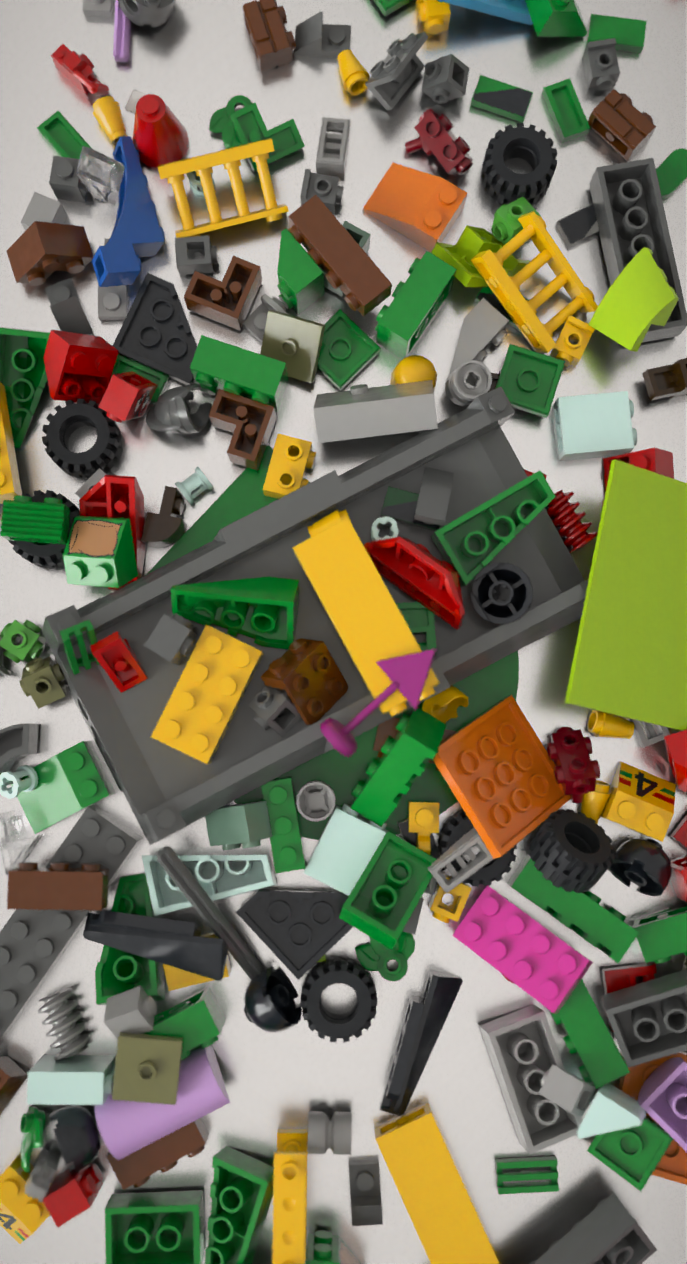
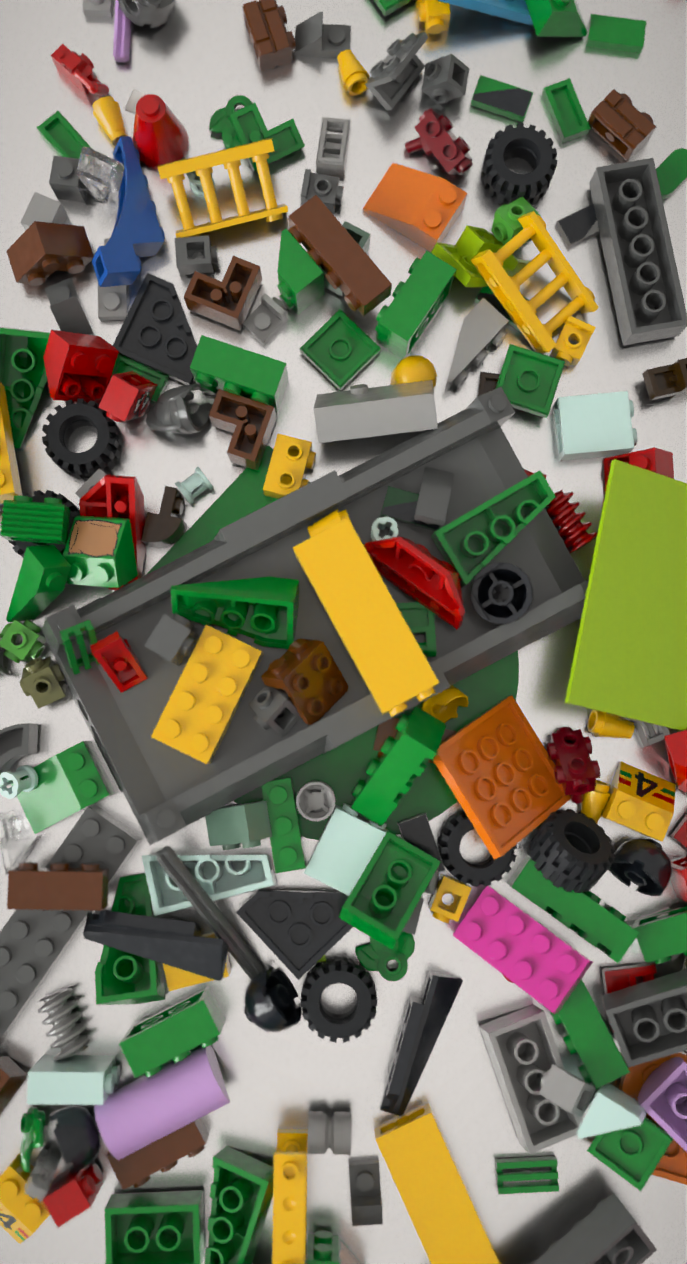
light grey brick [104,986,157,1040] -> none
olive plate [112,1033,183,1105] -> none
olive plate [260,310,326,383] -> none
magenta piece [320,649,436,757] -> none
yellow plate [408,802,439,855] -> none
light grey slope [428,828,494,894] -> none
light grey wheel [445,360,492,406] -> none
dark grey brick [582,38,620,90] -> none
lime slope [589,247,679,352] -> none
none -> green slope [6,545,71,622]

